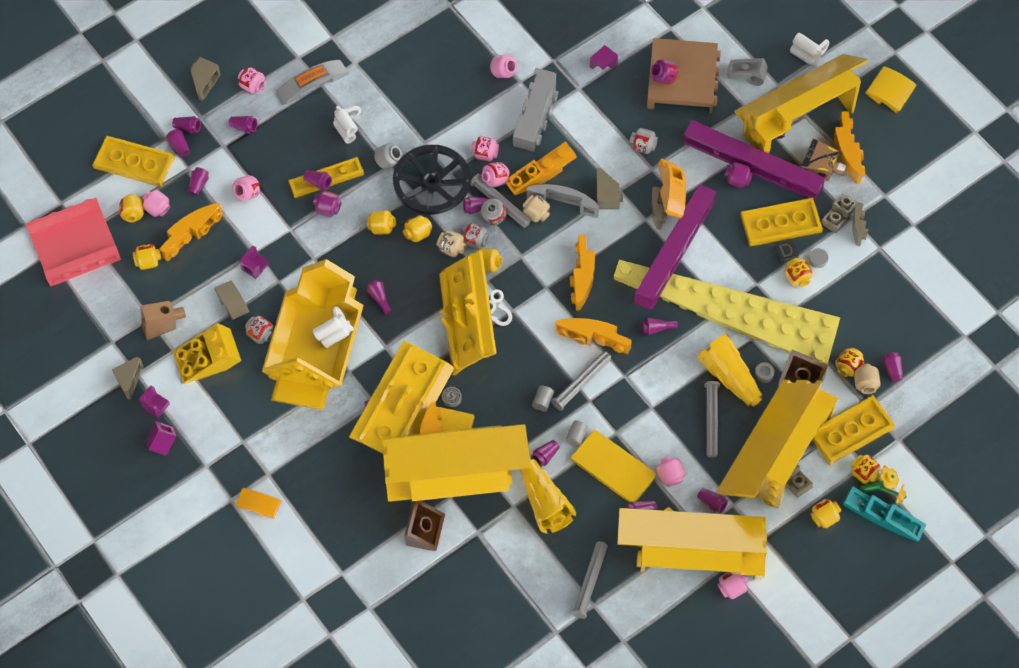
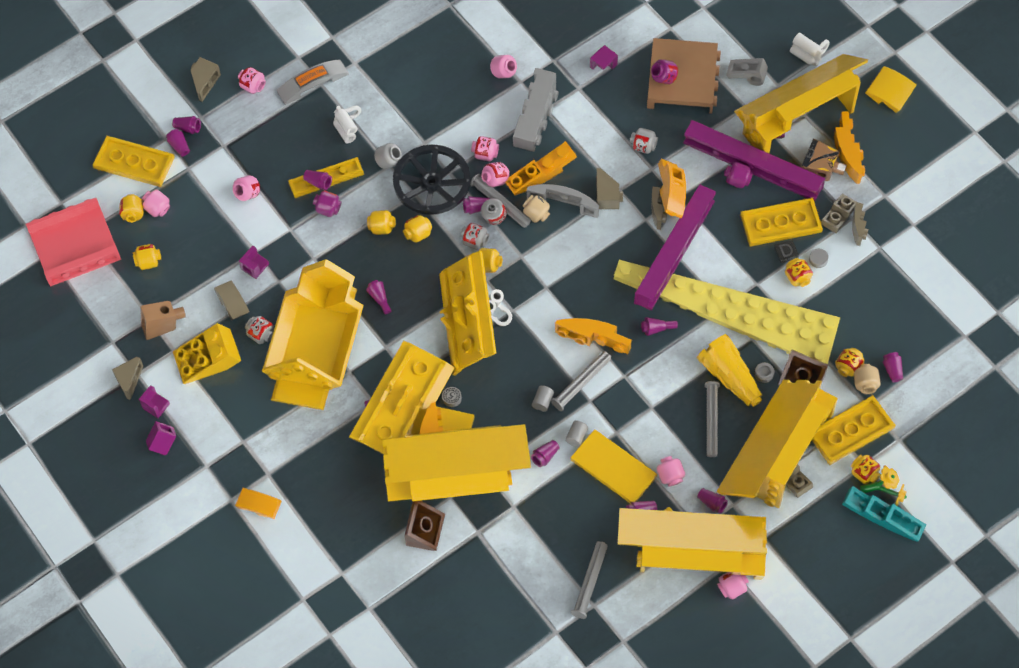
light orange slope [159,203,223,261] -> none
magenta cone [188,167,209,196] -> none
magenta cone [229,116,257,134] -> none
white piece [313,306,354,348] -> none
tan head [437,230,466,257] -> none
yellow cone [520,458,576,533] -> none
light orange slope [570,235,595,311] -> none
yellow head [810,499,841,529] -> none

